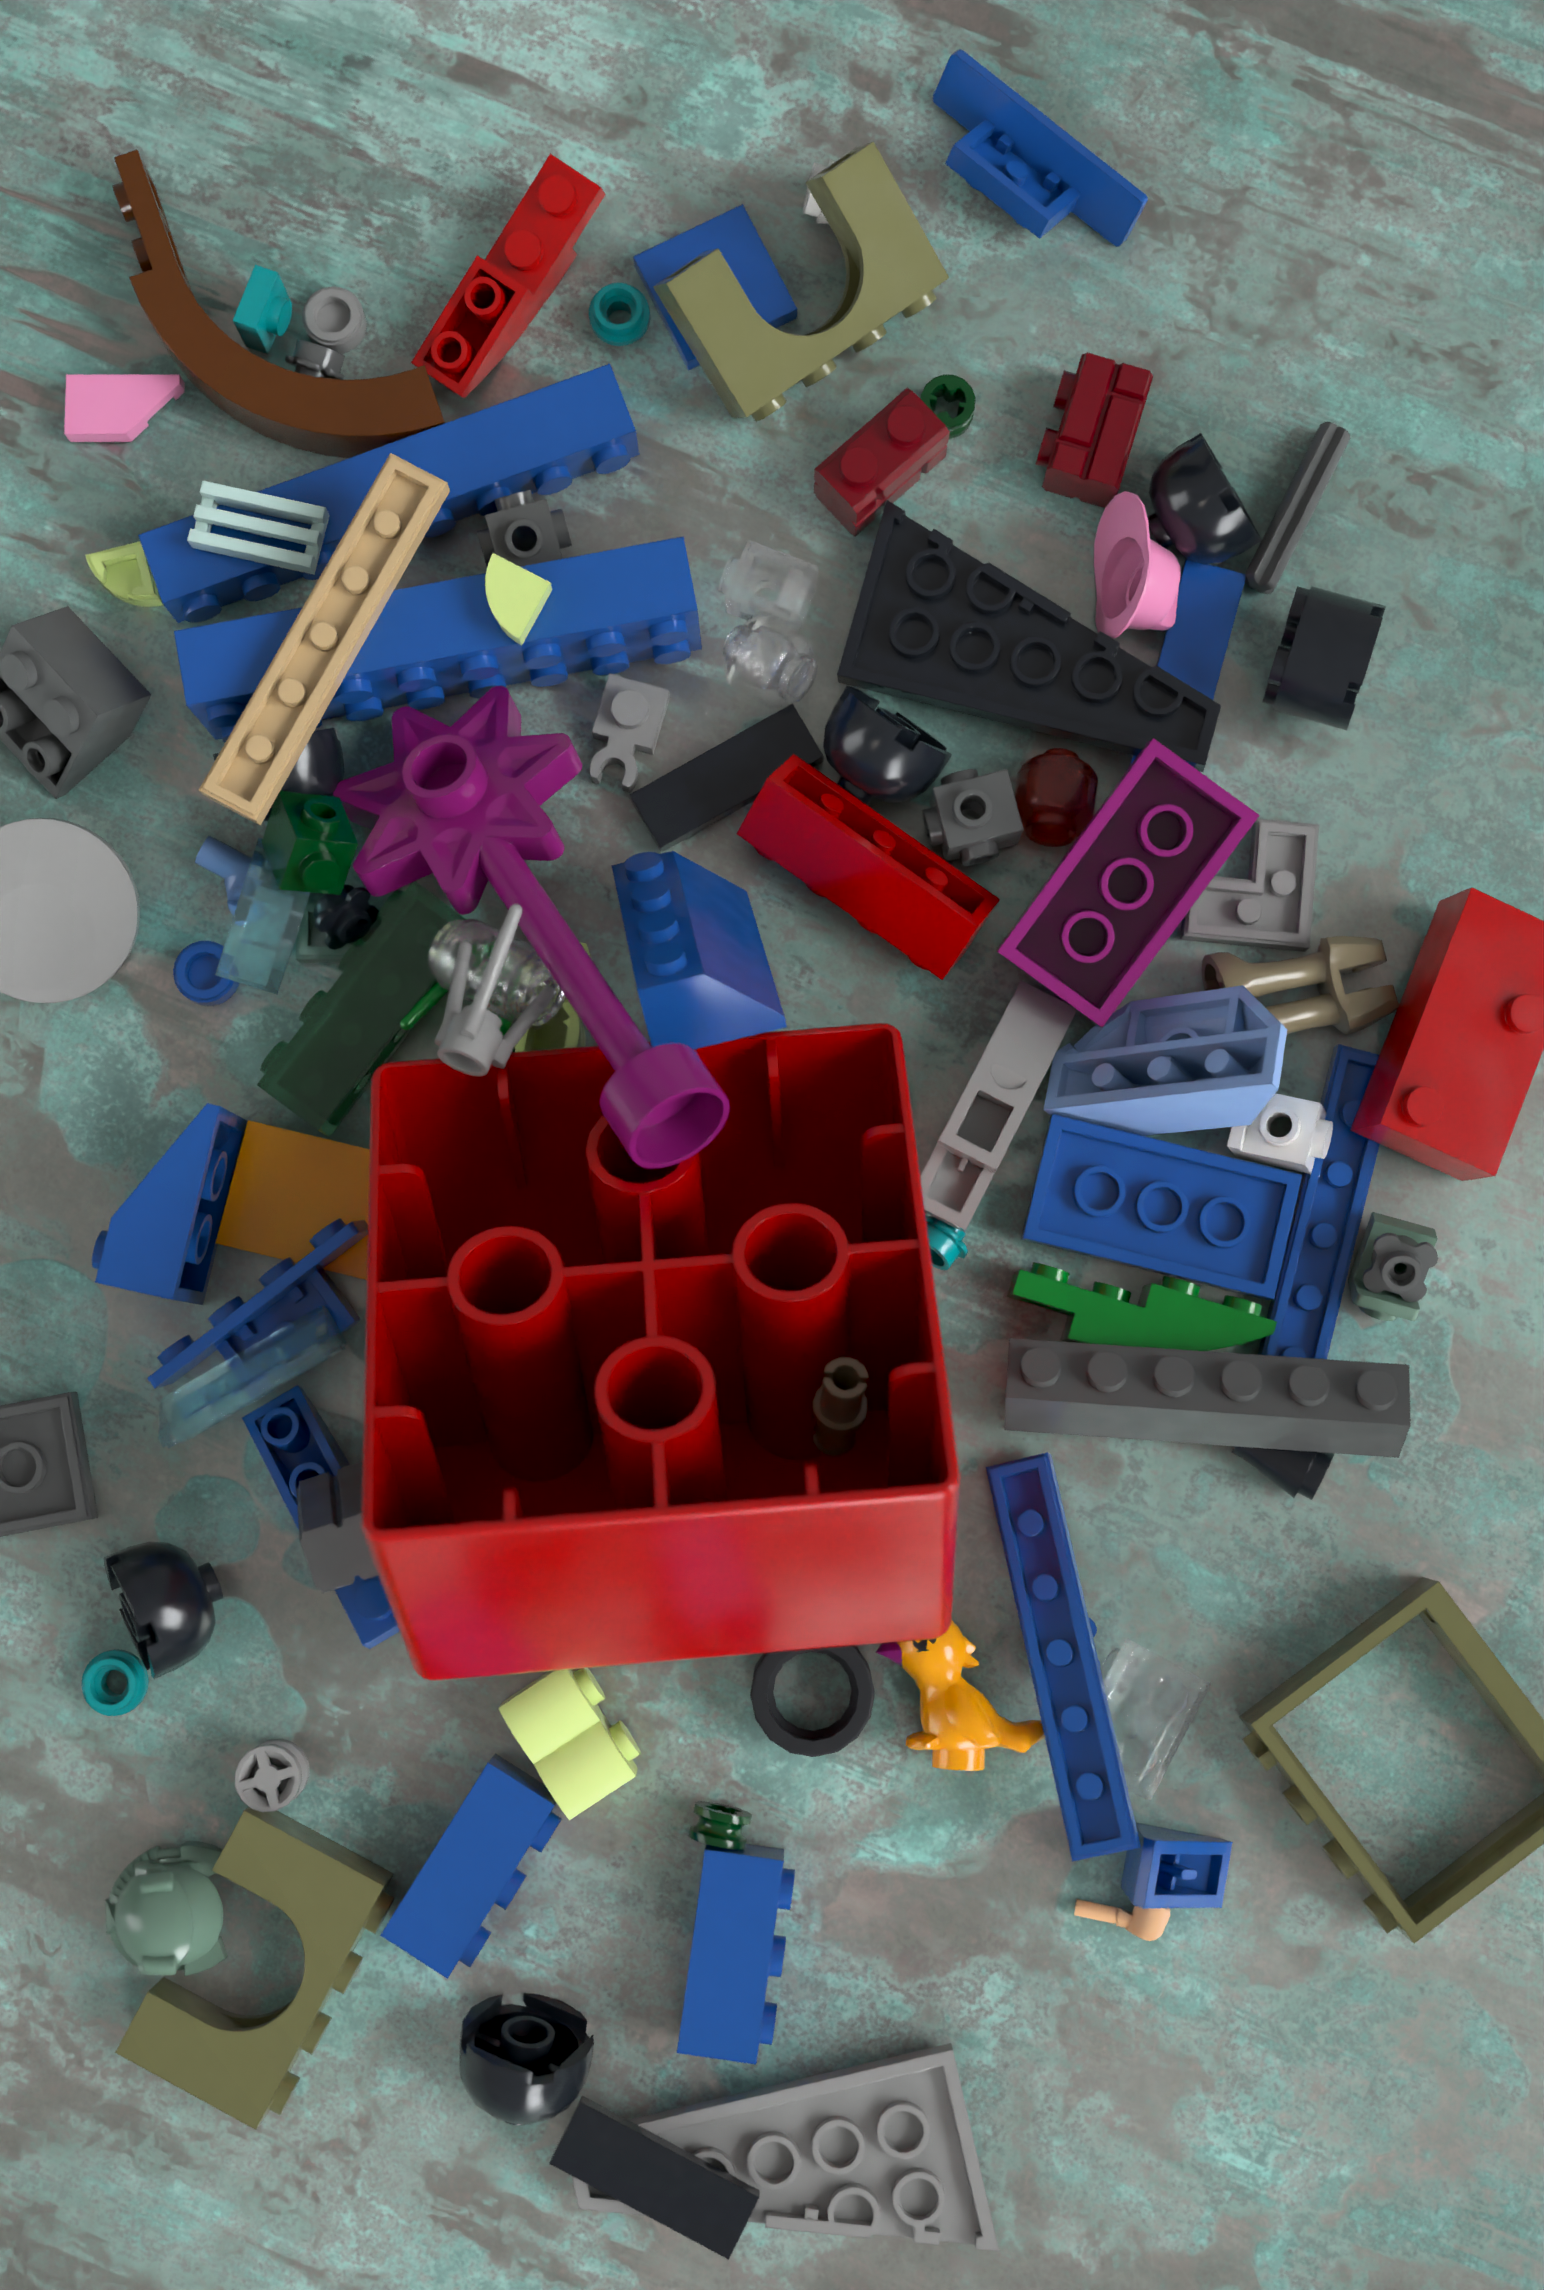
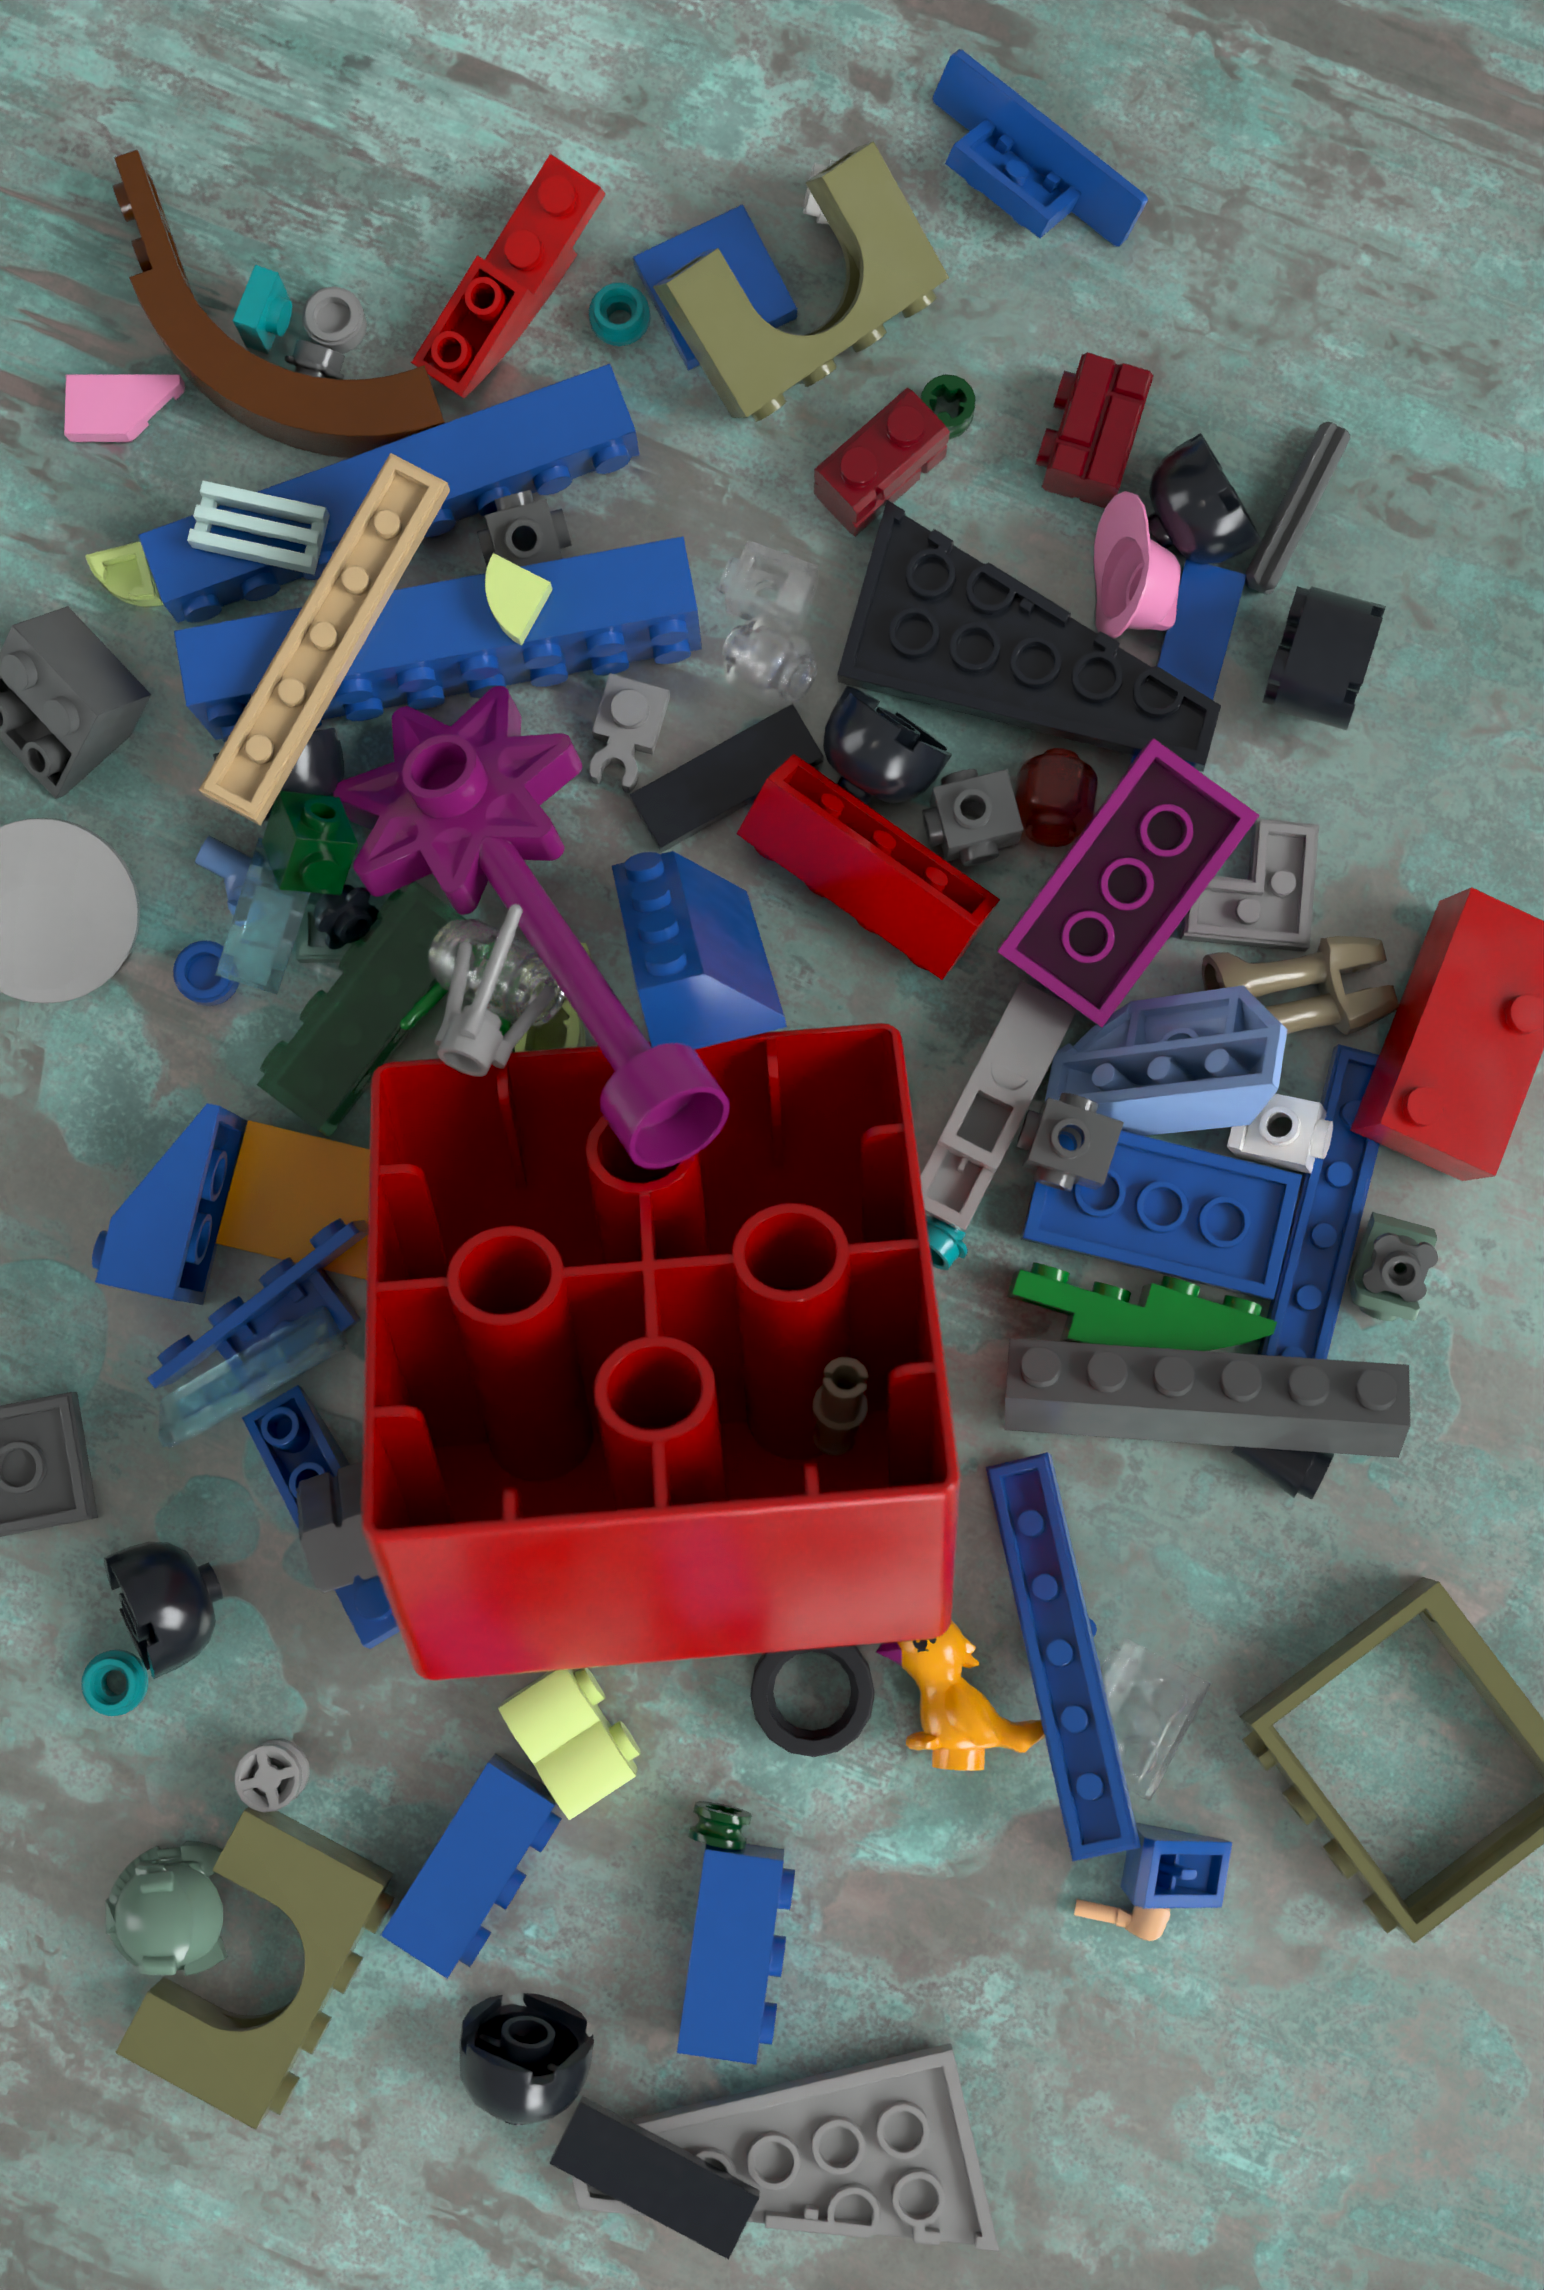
none -> dark grey brick [1017,1093,1124,1192]

